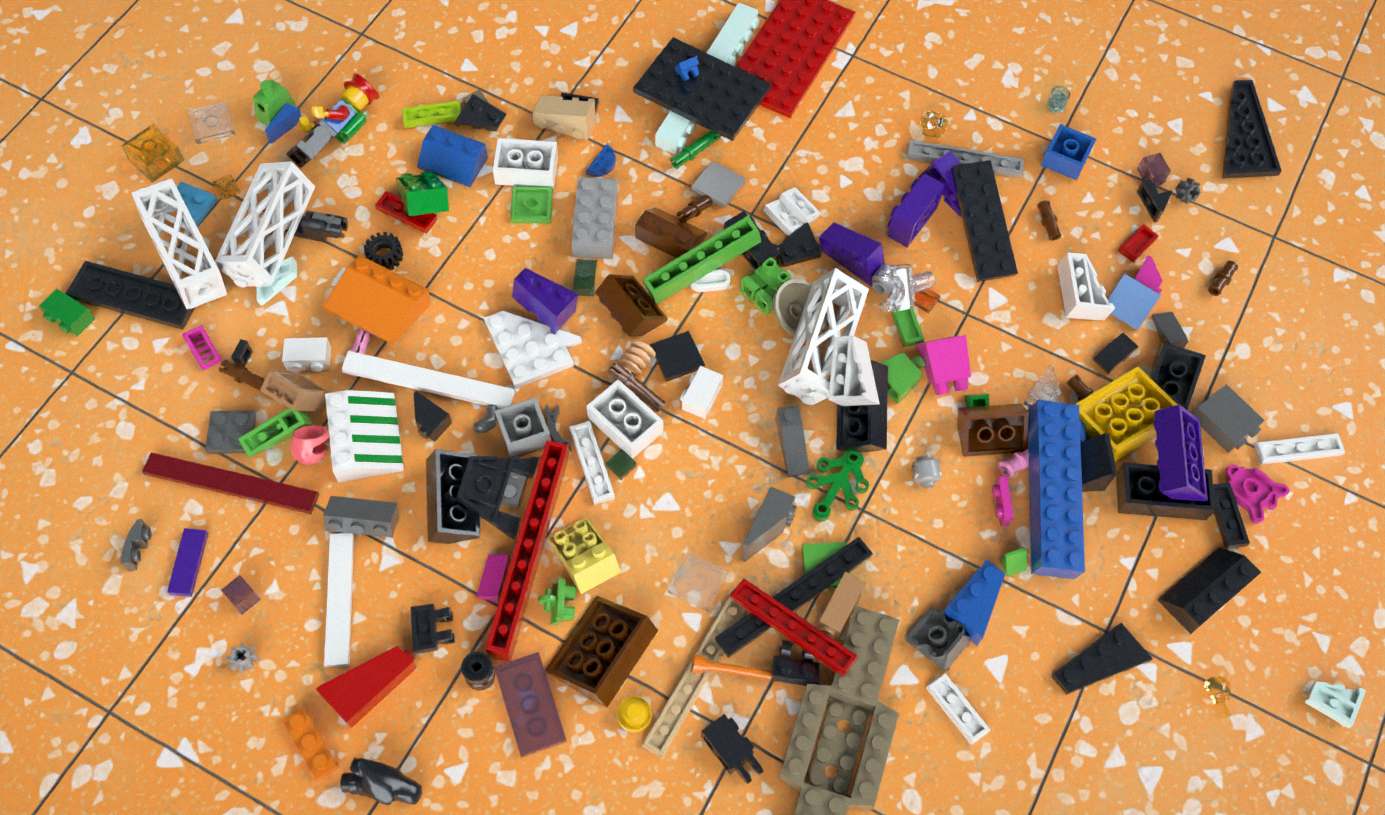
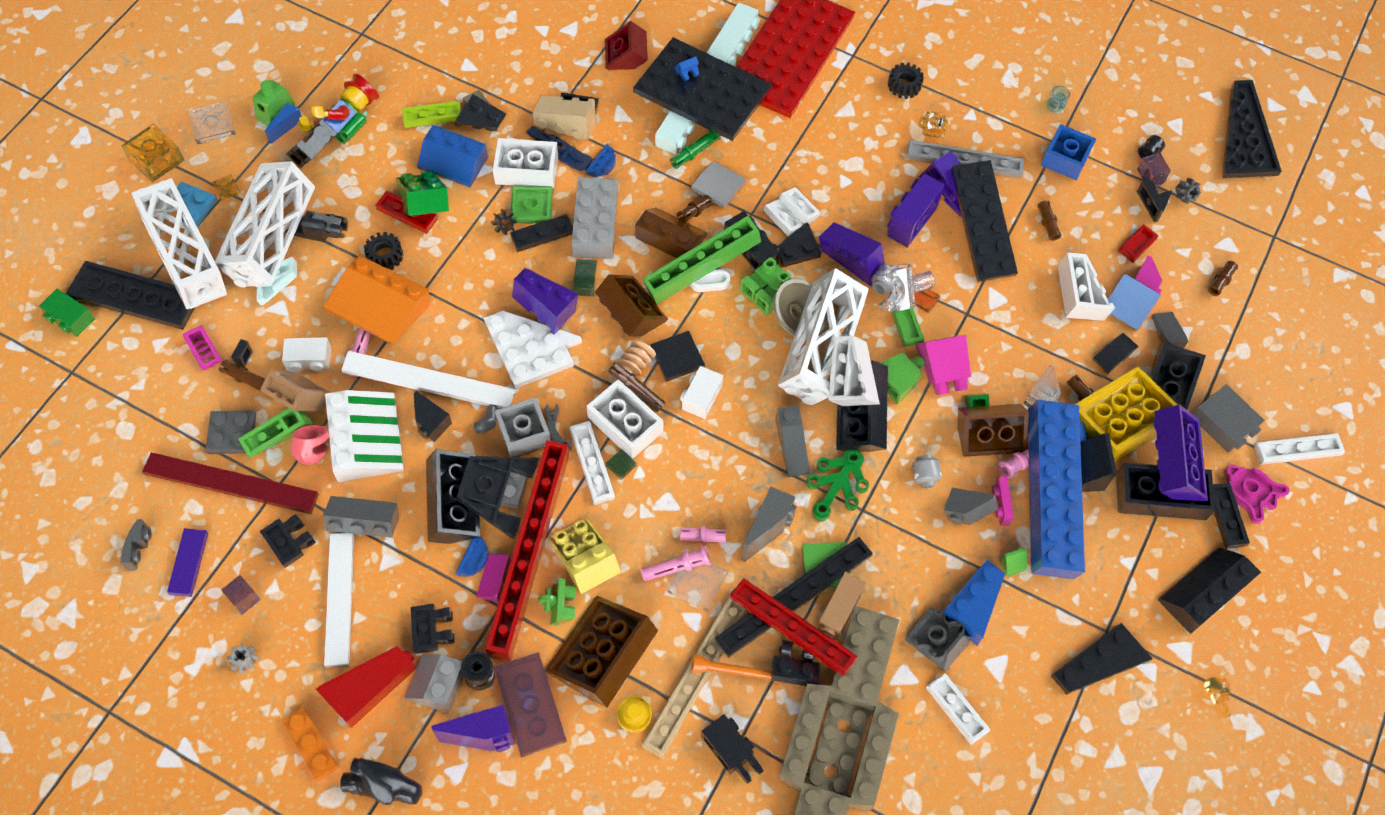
light aqua wing [1305,681,1366,728] -> none
none -> black plate [260,514,316,568]
none -> light grey slope [405,654,464,713]
none -> dark purple slope [432,705,515,752]
none -> blue tile [456,537,488,577]
none -> black gear [491,209,517,235]
none -> black plate [510,214,573,252]
none -> dark blue piece [527,126,592,171]
none -> dark red slope [605,21,648,70]
none -> bright pink pin [641,545,711,582]
none -> bright pink pin [680,526,726,544]
none -> black tyre [888,62,924,99]
none -> dark grey slope [944,488,999,525]
none -> black wheel [1138,135,1165,162]

